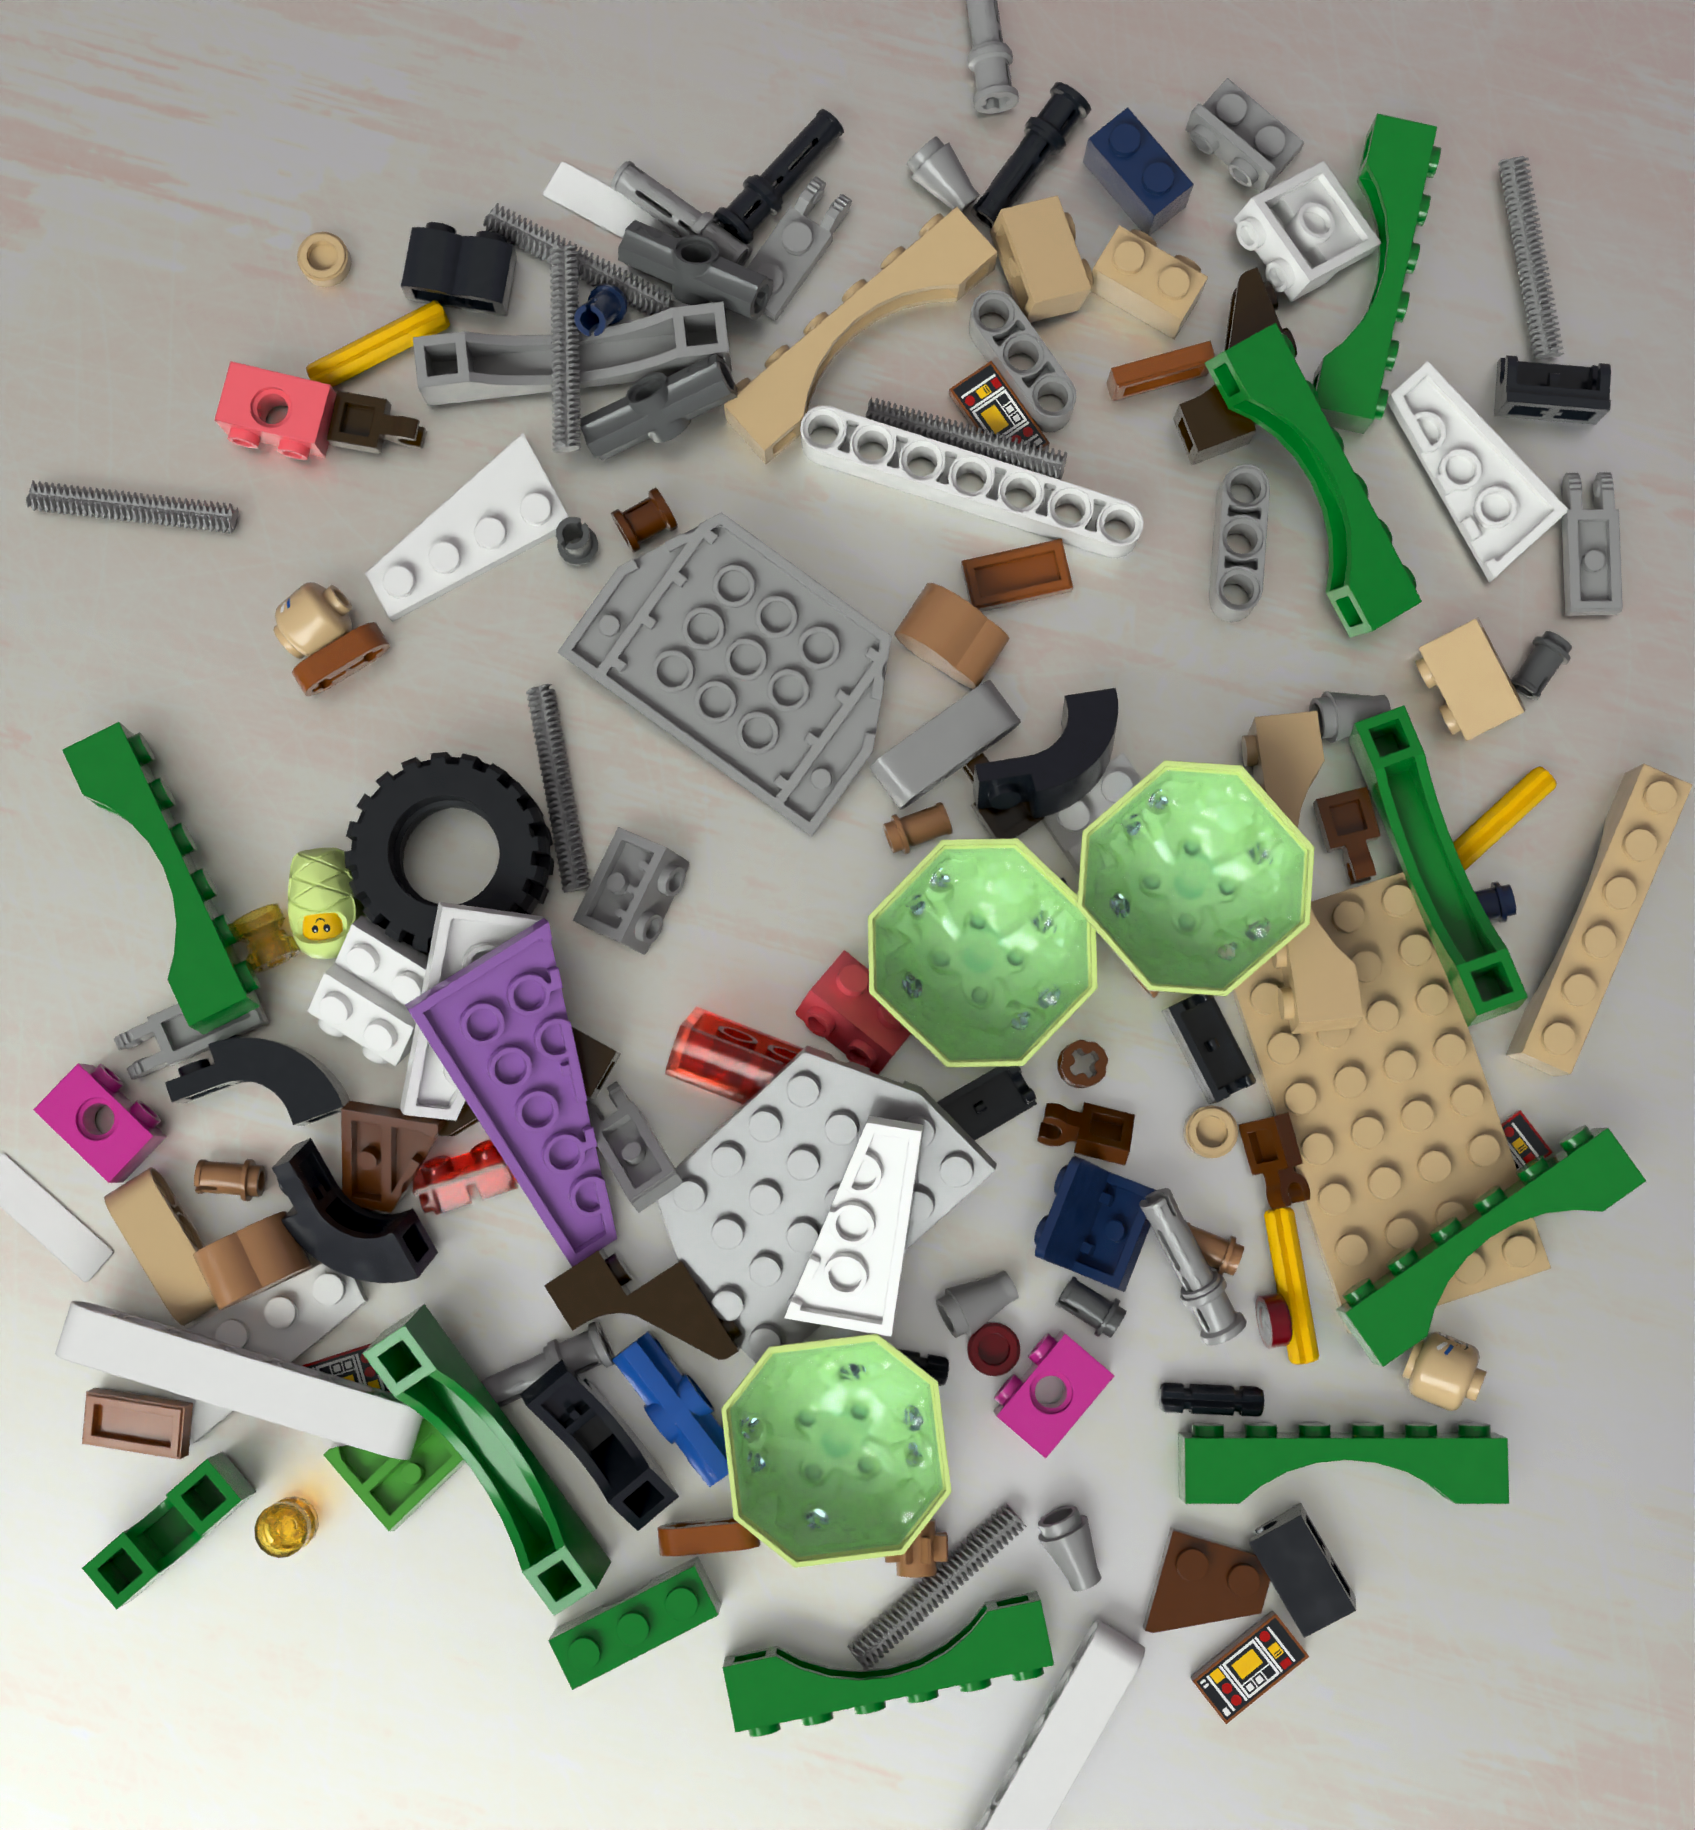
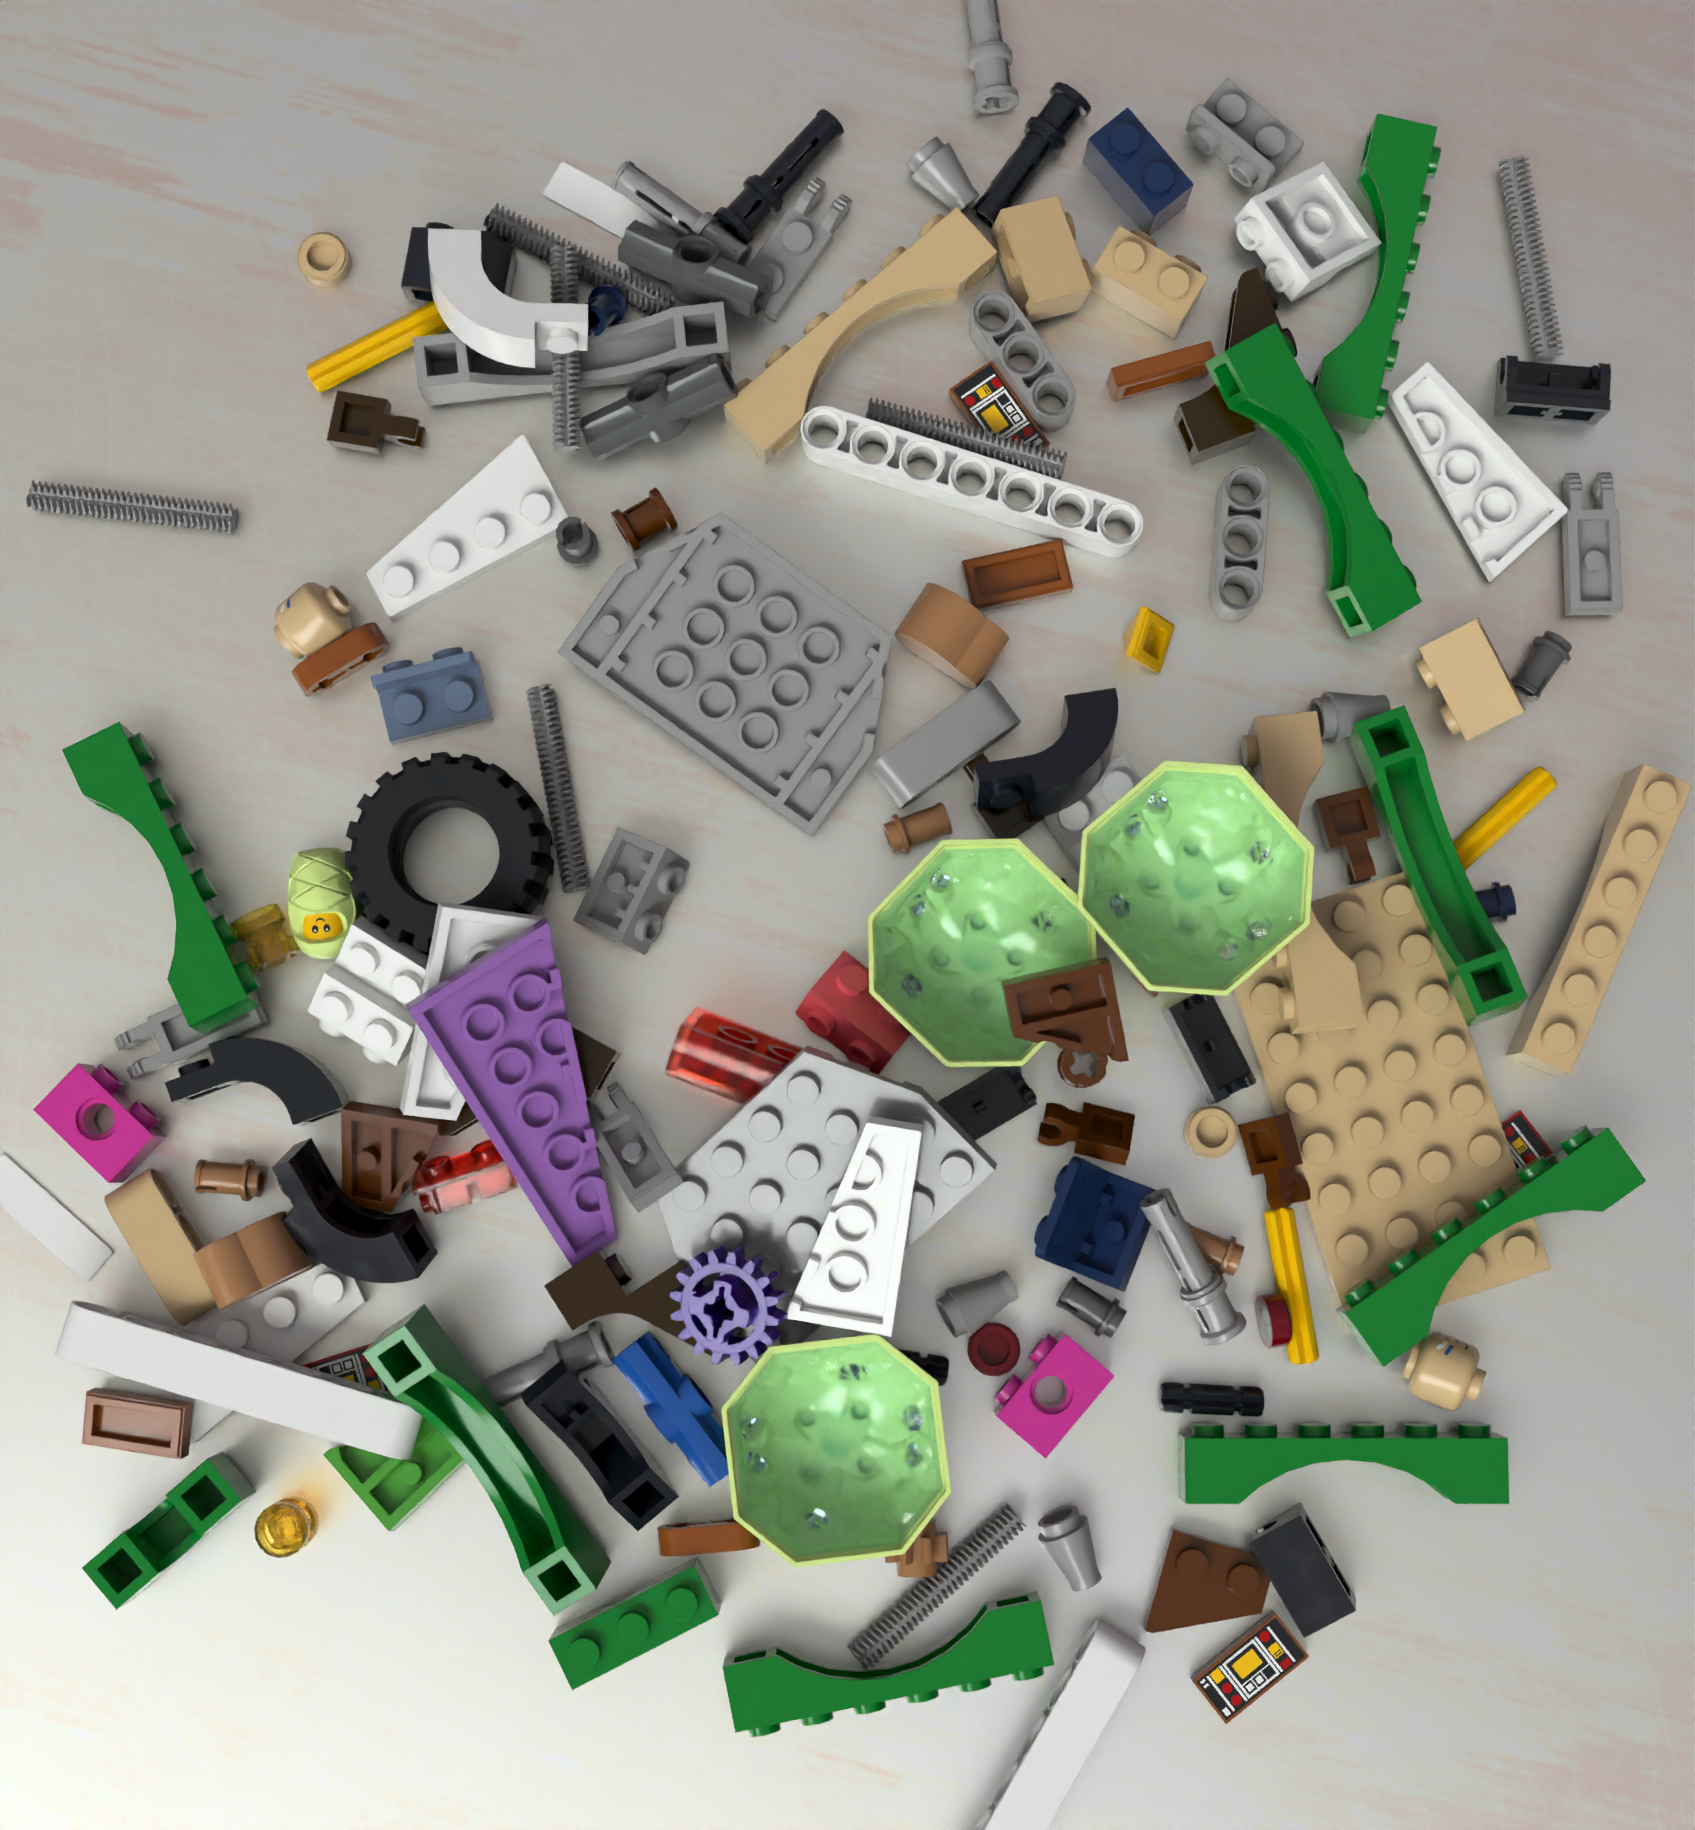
coral brick [215,361,336,460] -> none
none -> sand blue bracket [371,647,493,745]
none -> white arch [428,228,588,368]
none -> gear [669,1245,788,1366]
none -> reddish brown wing [1001,957,1129,1062]
none -> yellow slope [1123,606,1175,673]

